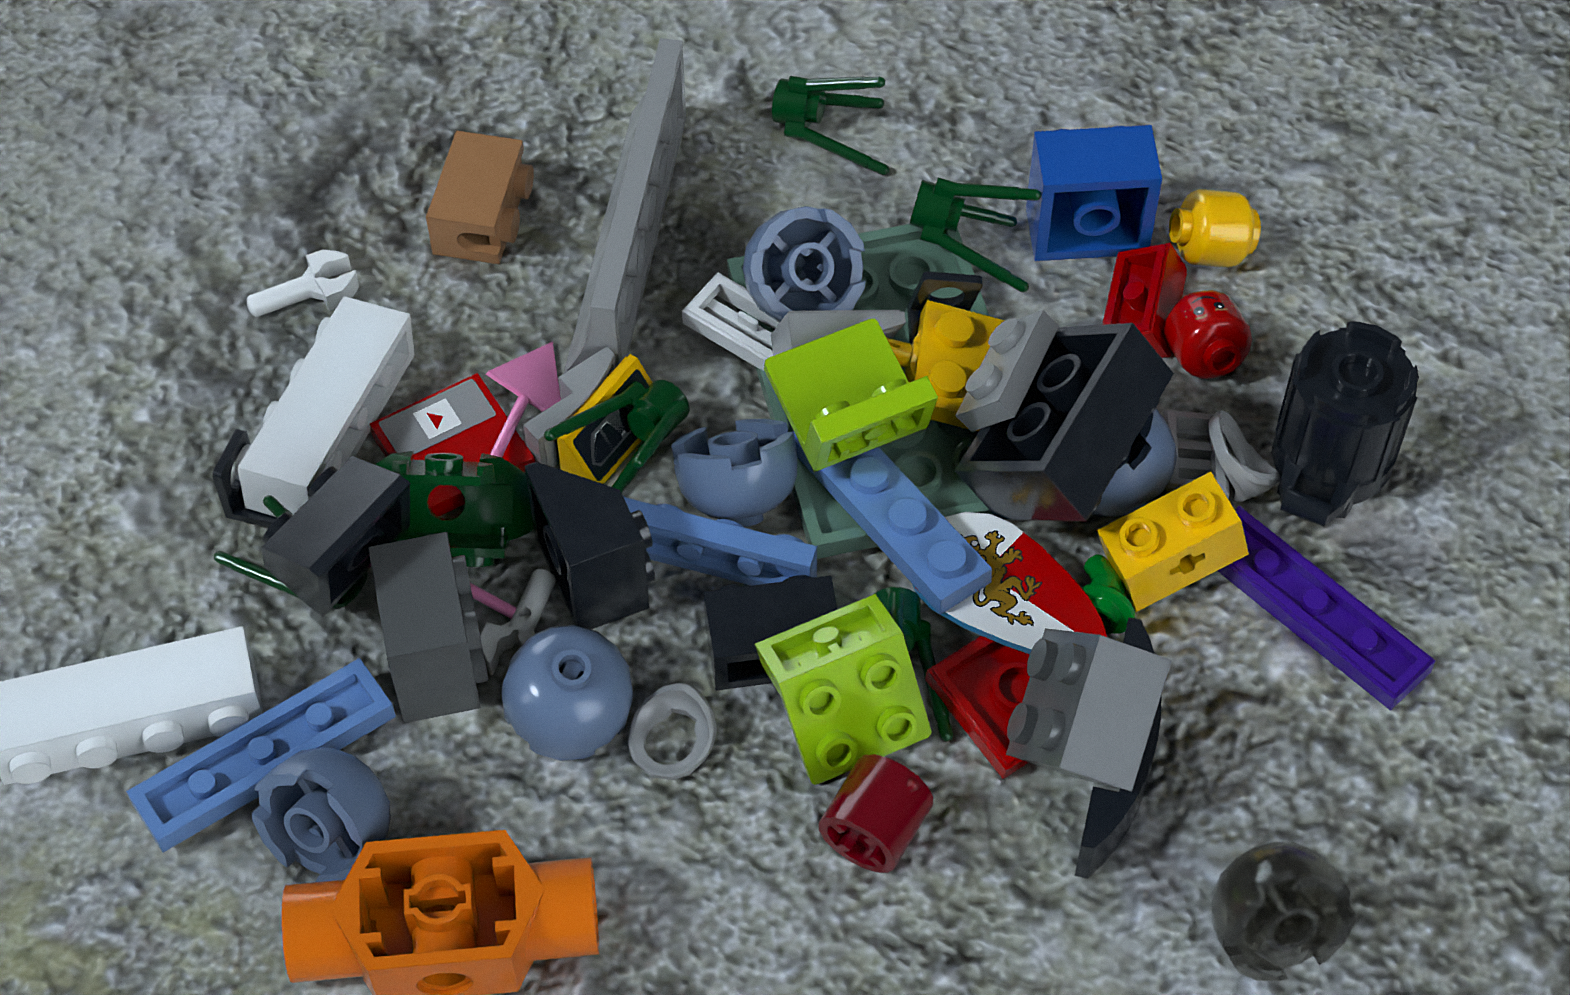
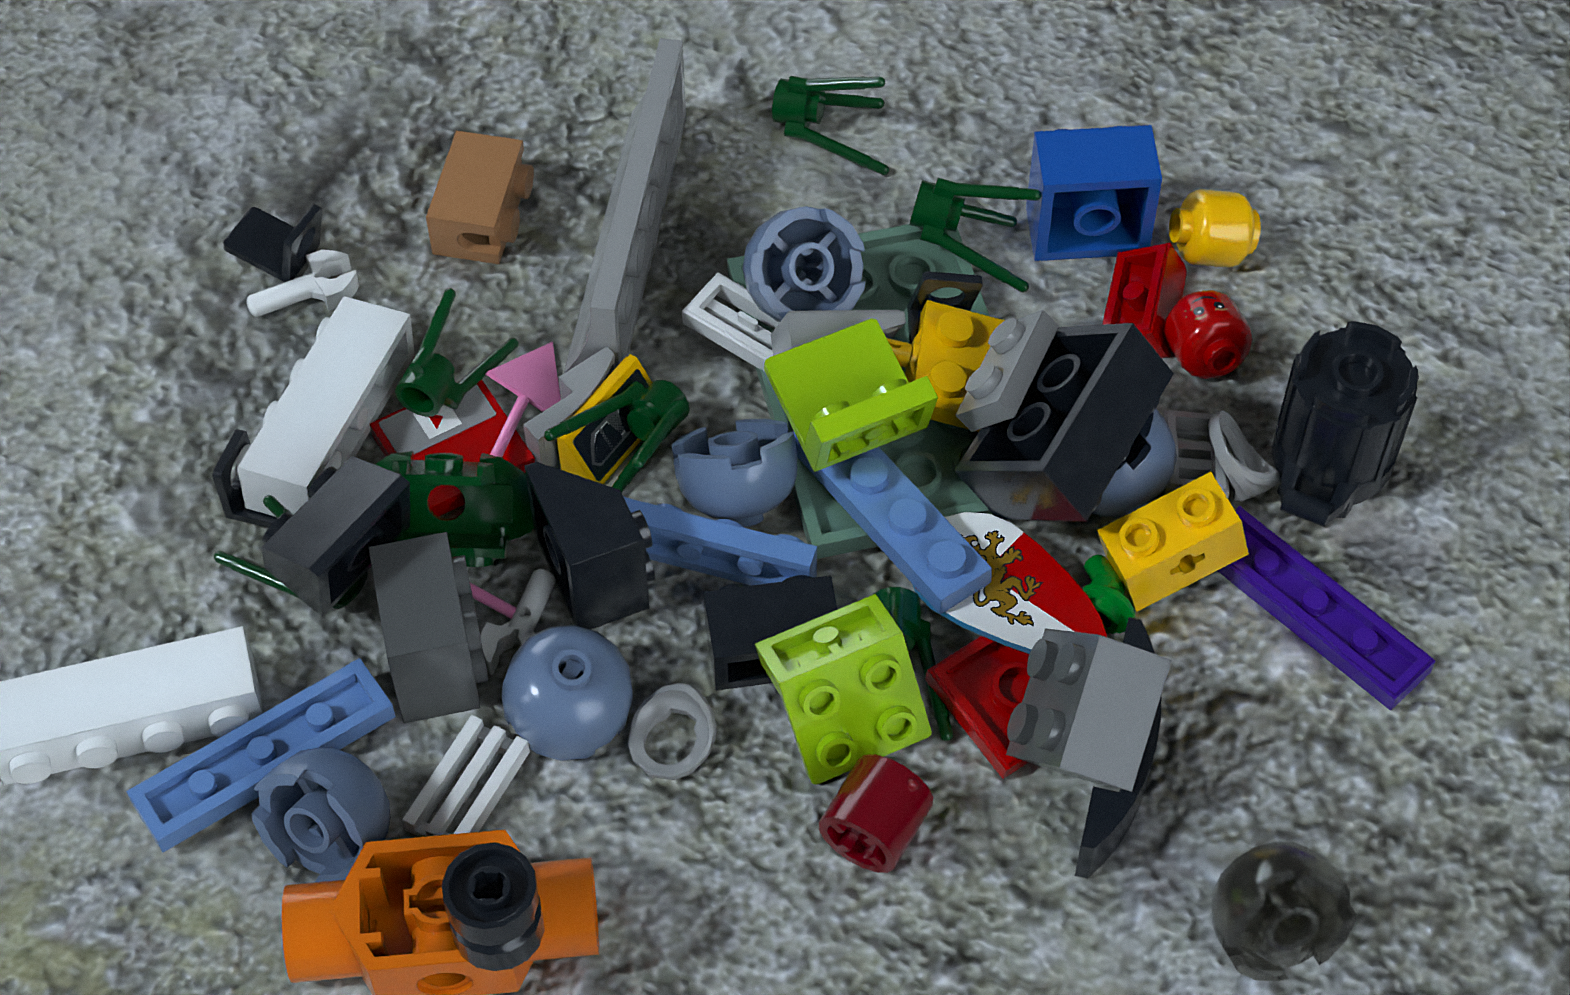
none -> black bracket [223,204,322,282]
none -> dark green plant [395,288,519,417]
none -> white tile [402,715,530,837]
none -> black wheel [442,842,545,971]

